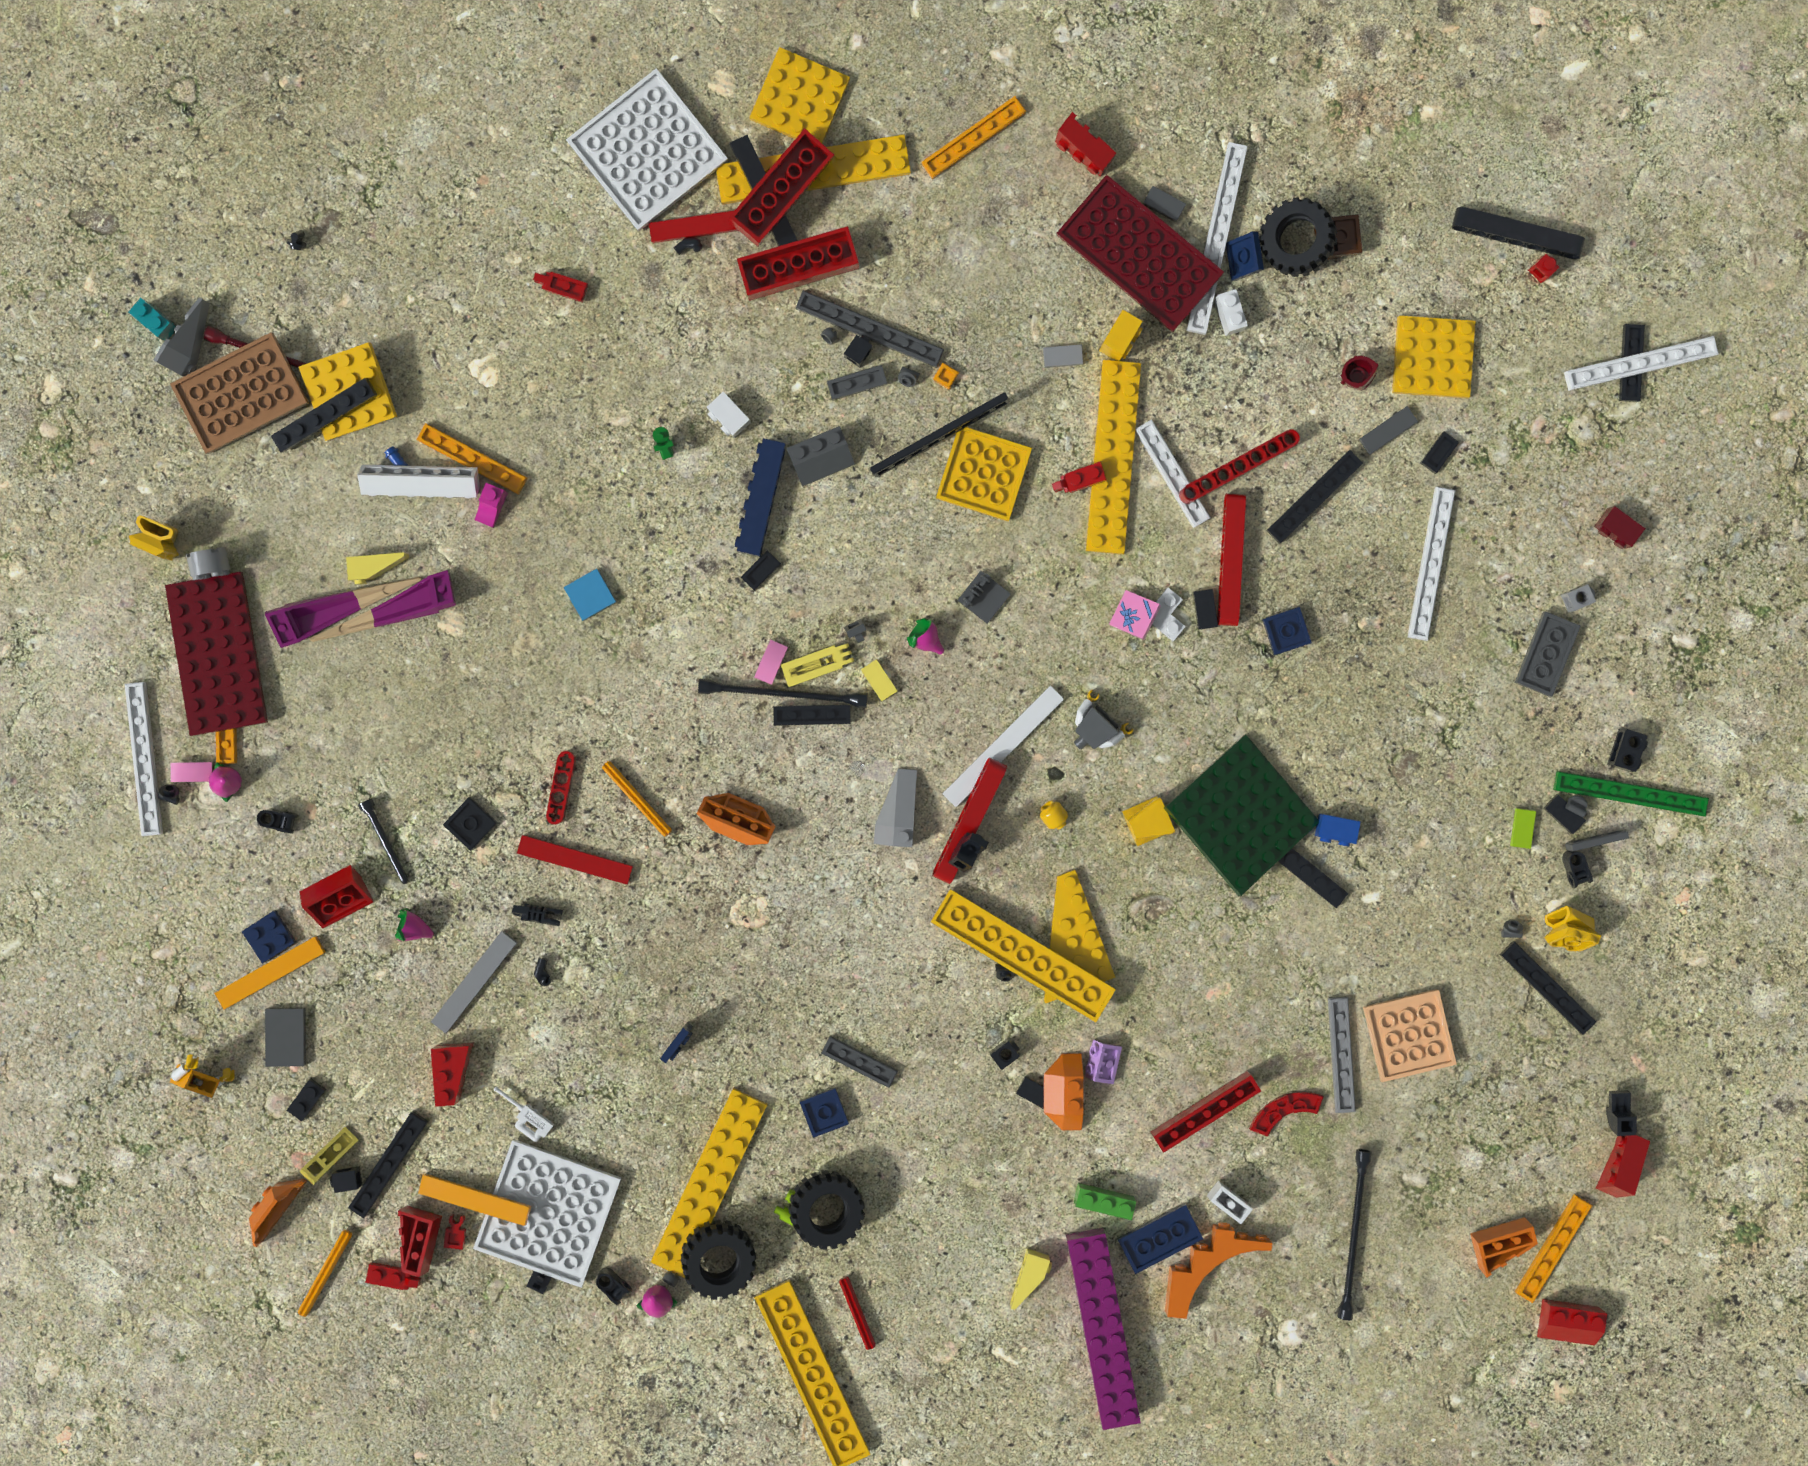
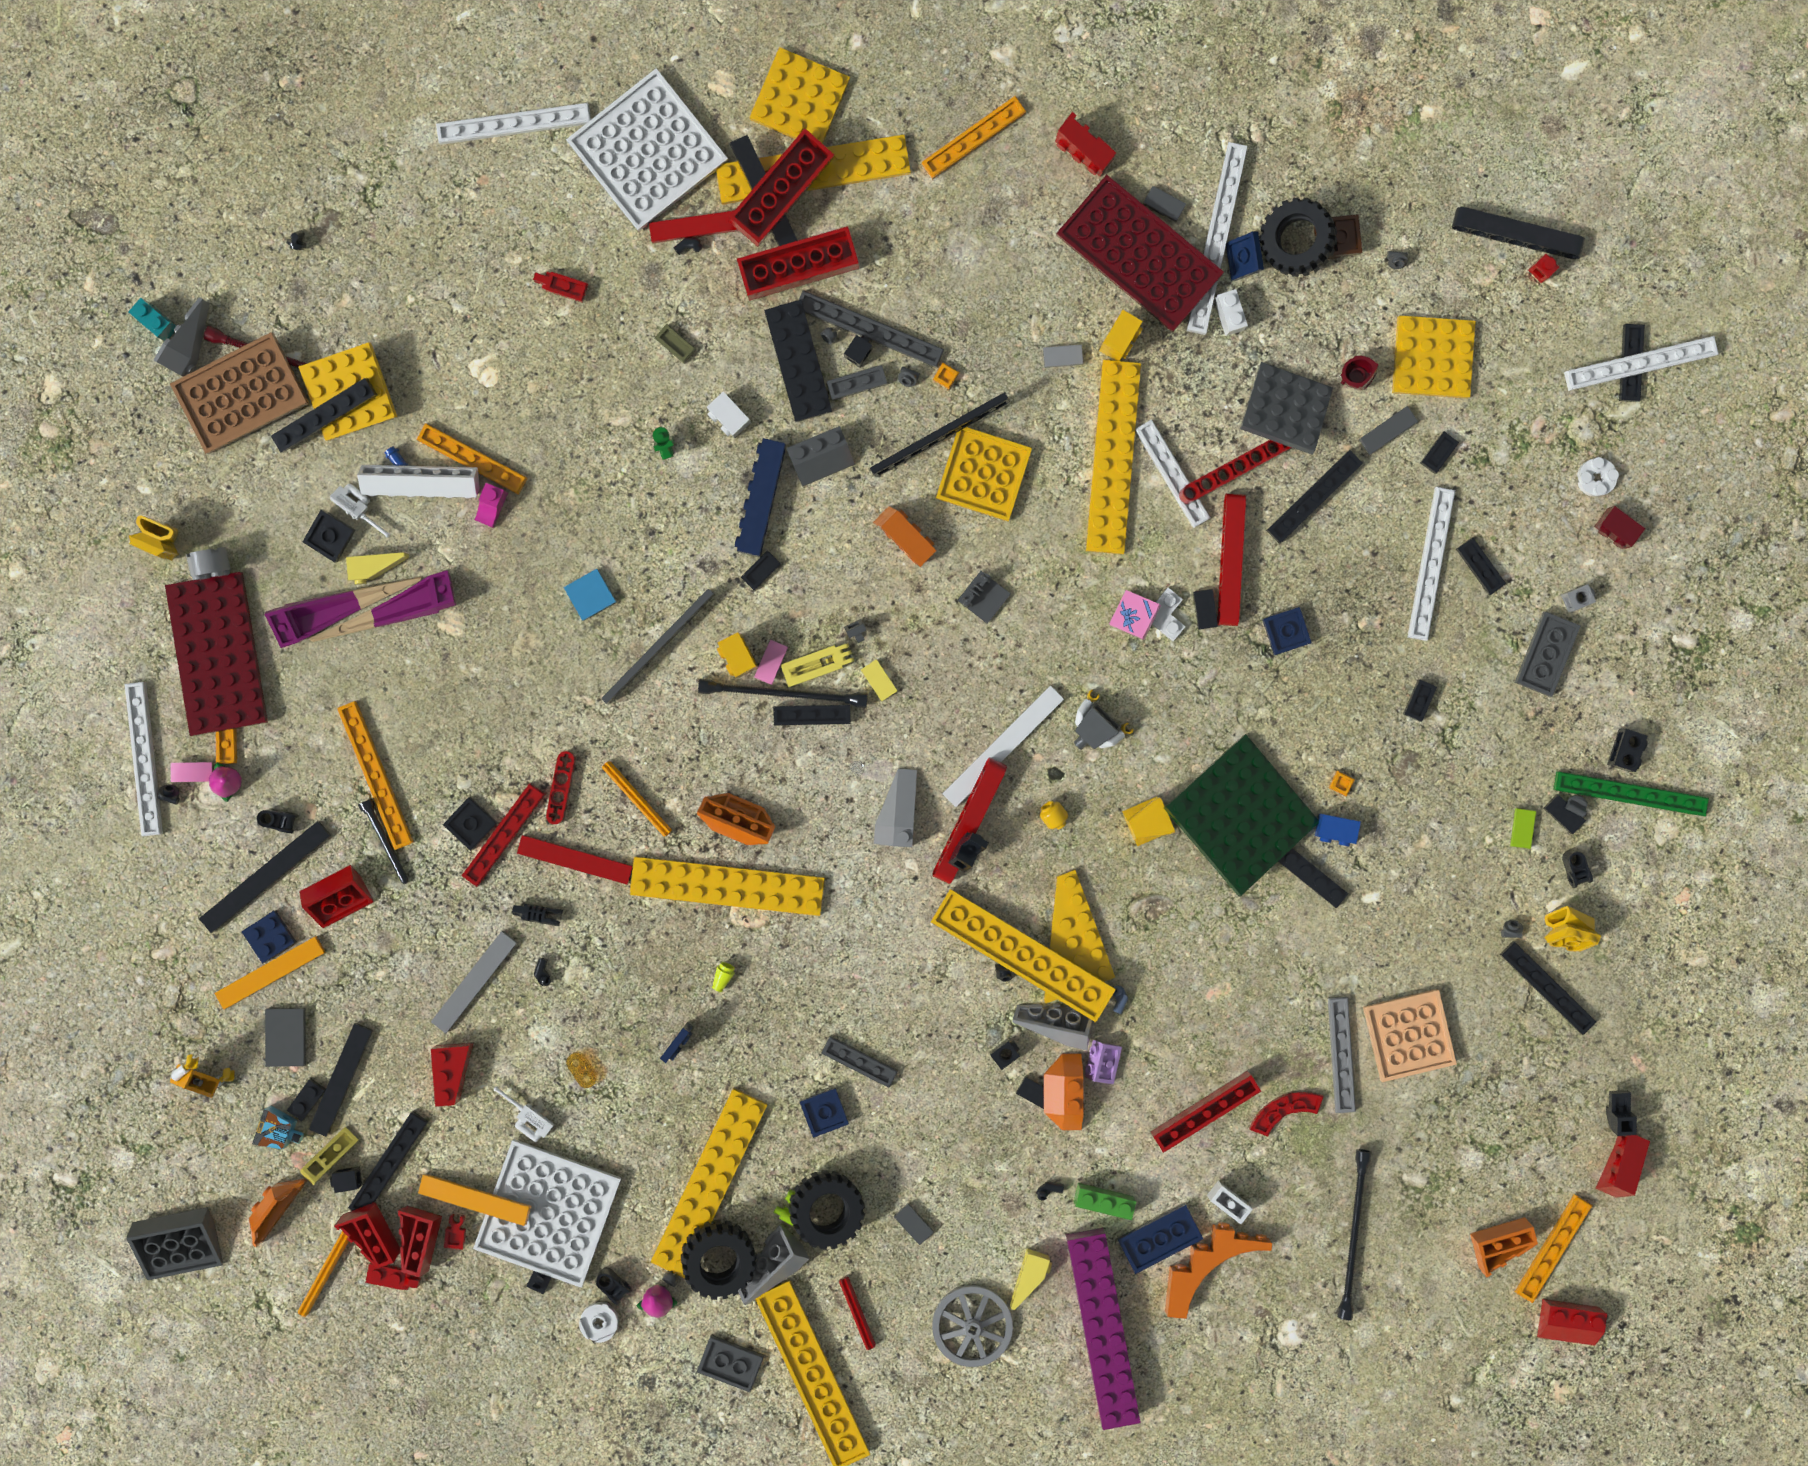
dark pink hat [394,908,434,941] -> none
hat [907,618,944,655] -> none
red hinge [1052,461,1107,493] -> none
dark grey tile [1565,830,1629,851] -> none
none -> dark grey slope [126,1207,223,1281]
none -> black tile [199,821,331,933]
none -> torso [252,1106,304,1149]
none -> black plate [302,509,356,563]
none -> black tile [309,1023,373,1137]
none -> white piece [330,484,390,538]
none -> red wedge [334,1202,400,1269]
none -> light orange tile [337,701,414,850]
none -> white tile [436,103,591,145]
none -> red tile [461,783,546,887]
none -> clear yellow plate [566,1052,597,1088]
none -> white plate [579,1302,619,1343]
none -> dark grey tile [602,589,715,704]
none -> yellow plate [630,856,825,916]
none -> olive tile [655,324,696,364]
none -> dark grey tile [697,1335,764,1393]
none -> neon yellow cone [712,962,735,992]
none -> yellow brick [717,632,758,678]
none -> light grey wedge [738,1225,809,1305]
none -> black plate [764,299,832,423]
none -> orange wedge [873,506,937,567]
none -> dark grey tile [894,1203,934,1245]
none -> light grey wheel [932,1285,1013,1367]
none -> light grey wedge [1012,1003,1094,1050]
none -> black arm [1036,1181,1064,1201]
none -> sand blue arm [1113,985,1128,1014]
none -> dark grey plate [1240,362,1333,455]
none -> light orange tile [1328,771,1355,796]
none -> dark grey plate [1387,251,1408,269]
none -> black plate [1403,679,1437,722]
none -> black tile [1456,537,1506,595]
none -> white plate [1577,457,1619,496]

